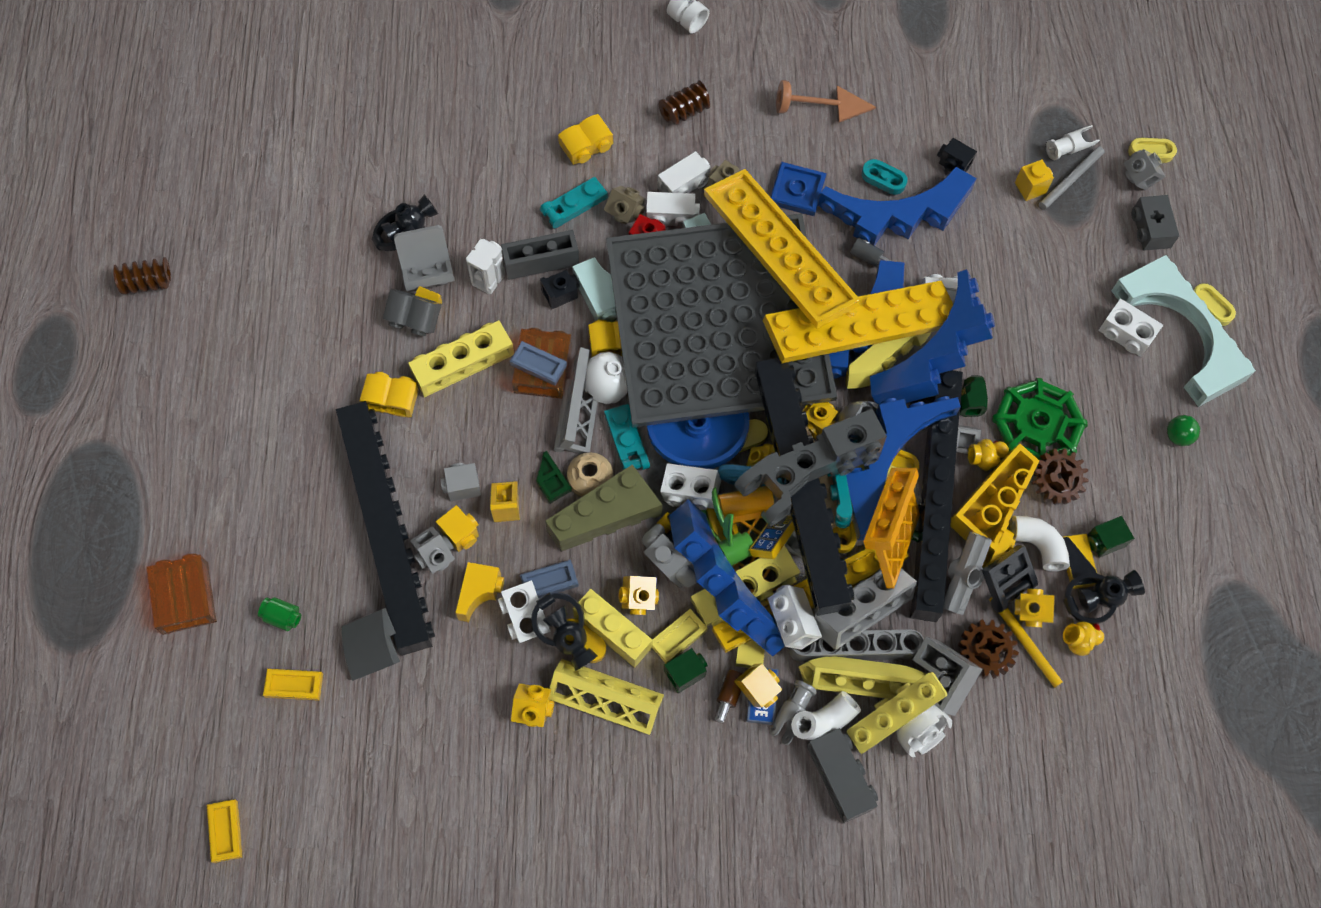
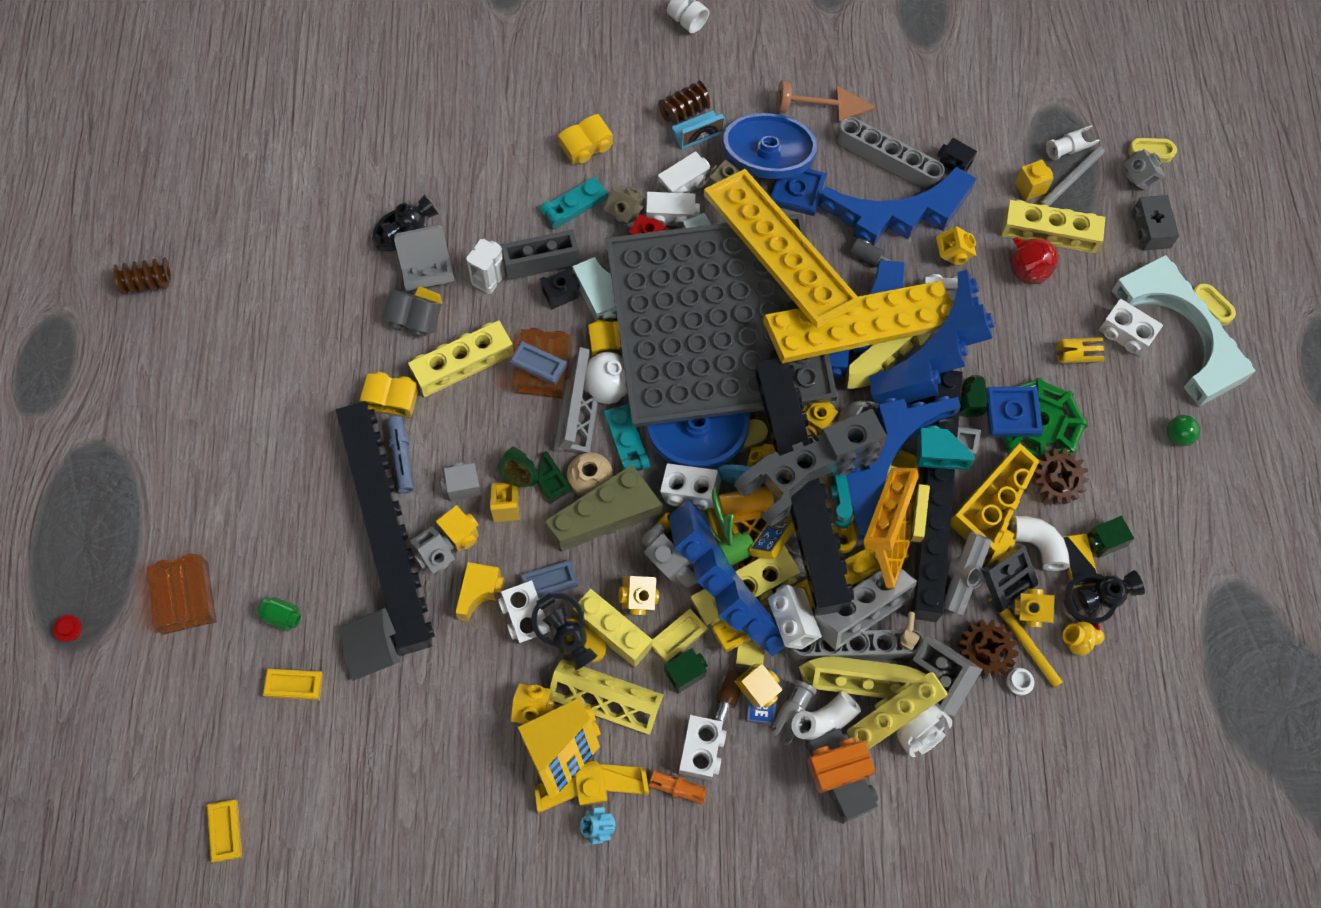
teal plate [862,159,908,195] -> none
yellow animal [968,439,1009,471] -> none
none -> red plate [53,615,82,642]
none -> sand blue pin [387,416,414,493]
none -> rock [496,446,538,487]
none -> yellow slope [518,697,601,799]
none -> yellow plate [534,761,649,814]
none -> medium azure gear [580,807,615,844]
none -> orange pin [649,770,708,805]
none -> medium azure panel [672,110,725,150]
none -> white brick [678,715,727,781]
none -> blue dish [723,113,817,179]
none -> orange brick [808,738,876,793]
none -> light grey beam [837,117,945,190]
none -> tan hand [900,612,920,650]
none -> light yellow tile [911,484,930,543]
none -> teal slope [917,426,975,470]
none -> yellow brick [936,226,977,266]
none -> blue tile [986,387,1043,437]
none -> light yellow brick [1001,200,1105,254]
none -> white plate [1006,668,1034,696]
none -> red helmet [1011,237,1059,284]
none -> yellow arm [1056,337,1105,363]

